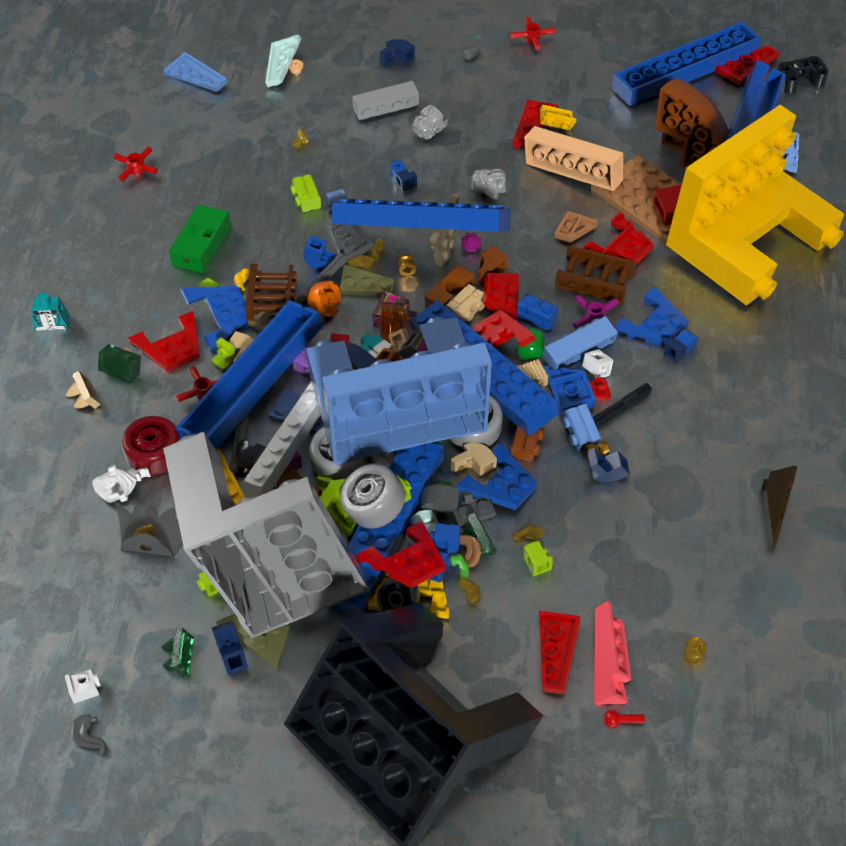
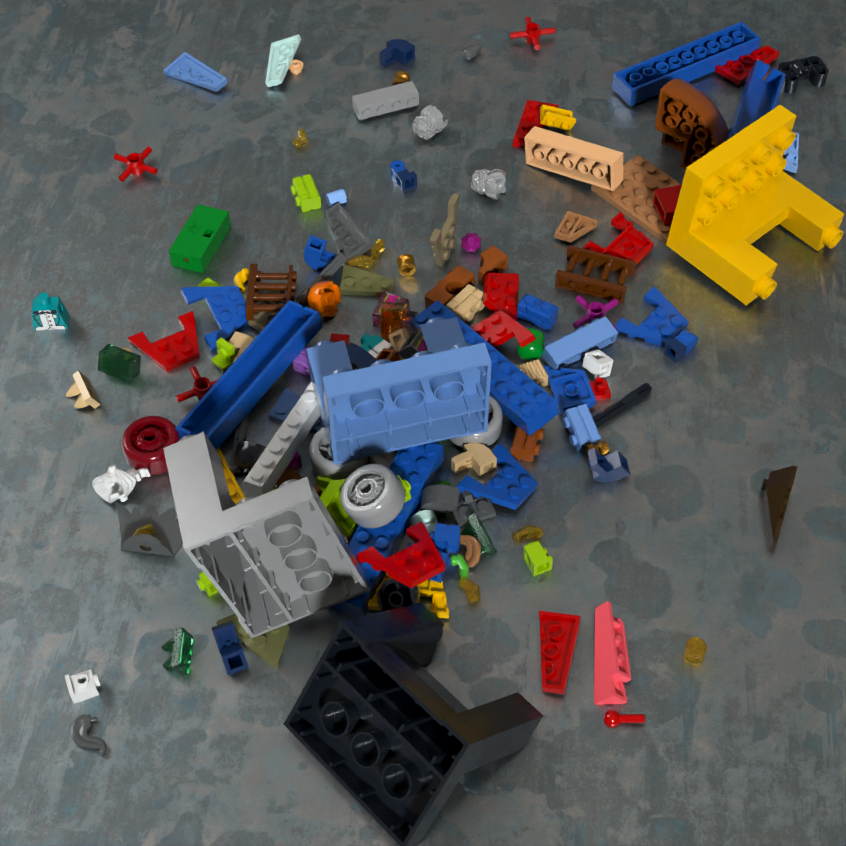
blue brick [332,199,511,232] -> none
none -> pearl gold wheel [391,71,410,86]

